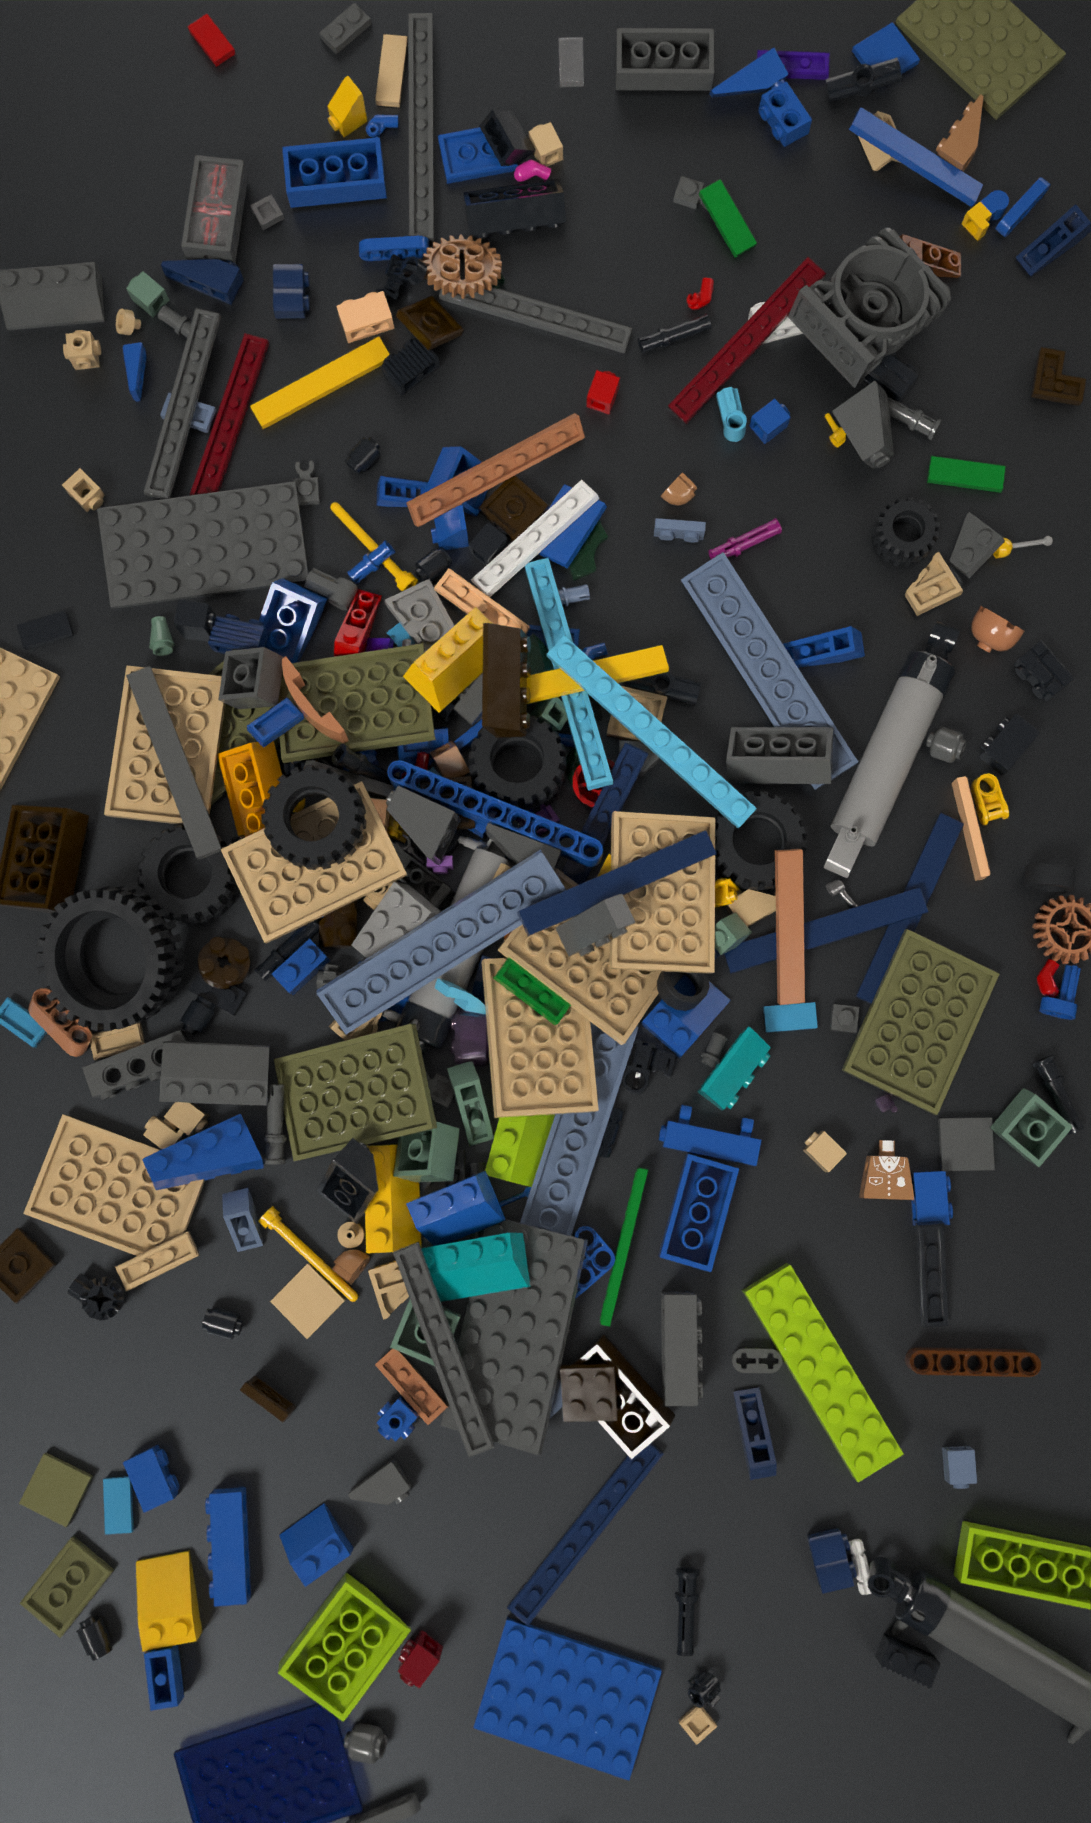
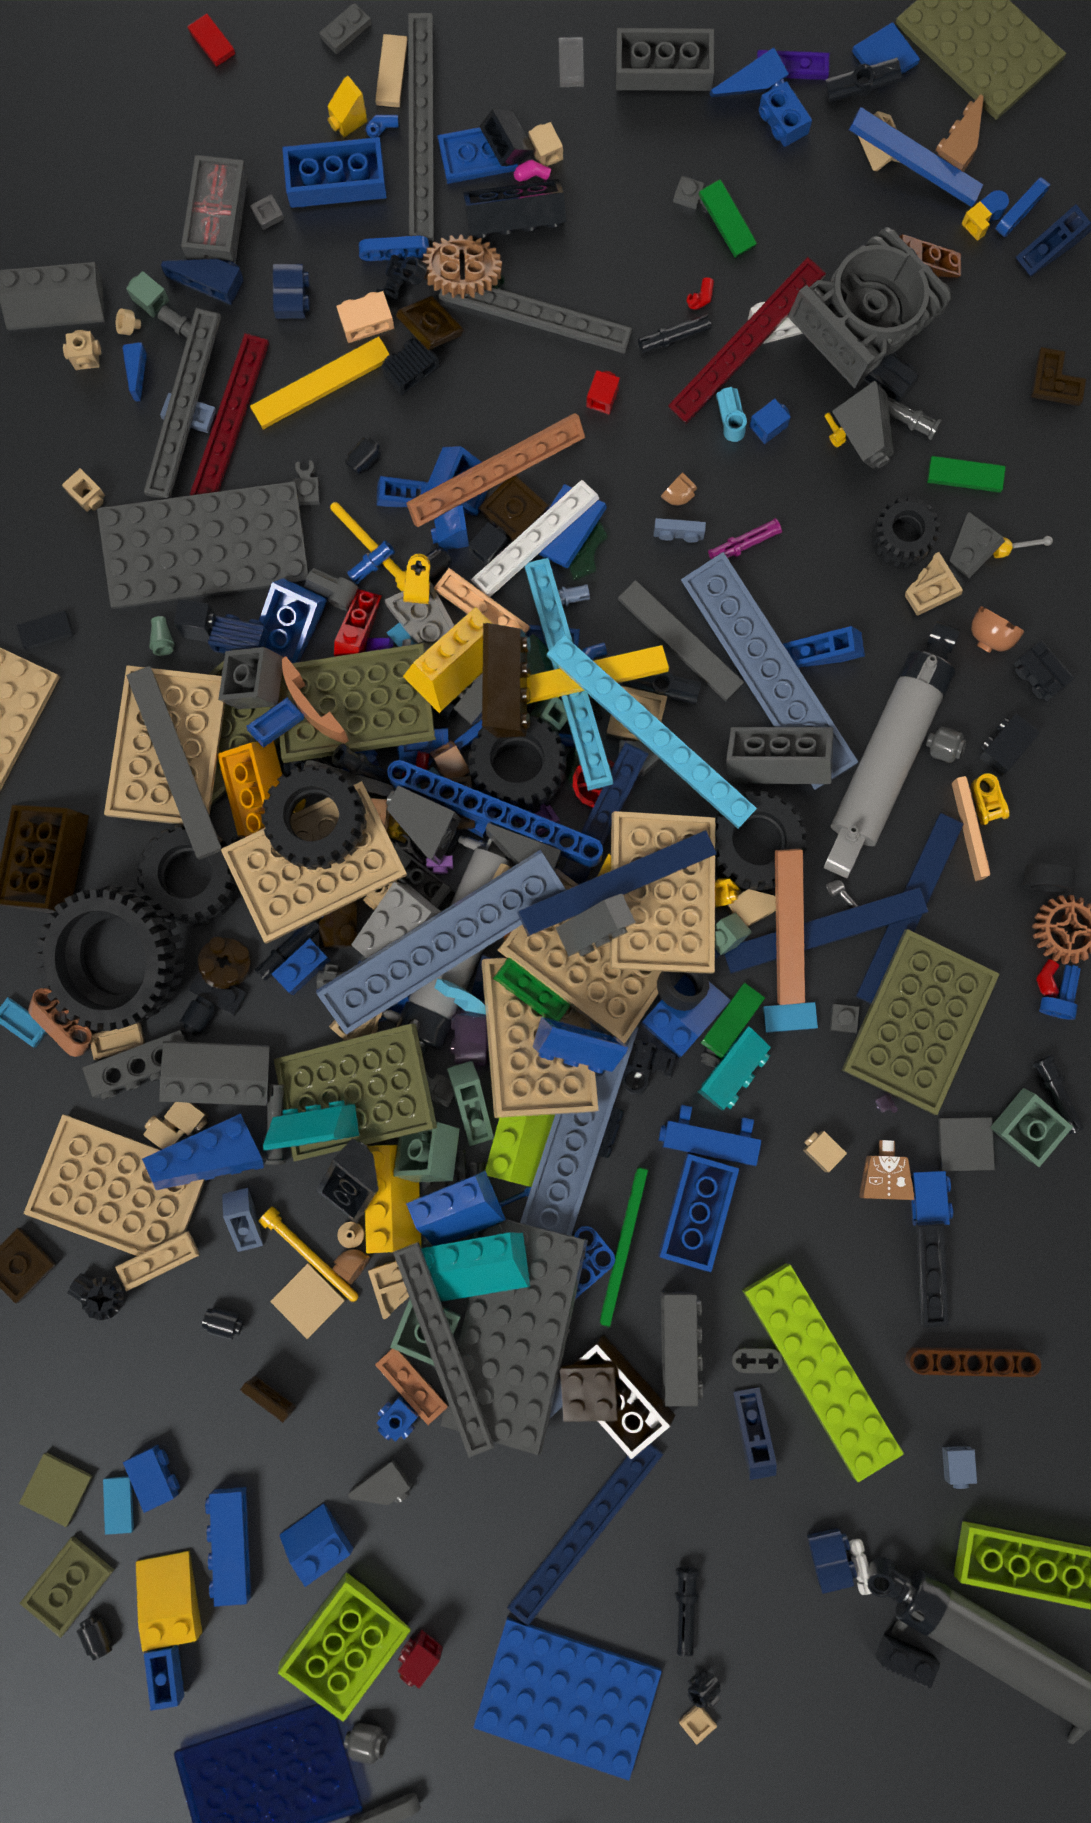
none -> teal slope [263,1101,359,1150]
none -> yellow piece [403,553,430,604]
none -> blue slope [532,1017,628,1073]
none -> dark grey tile [618,580,744,702]
none -> green tile [701,983,765,1058]

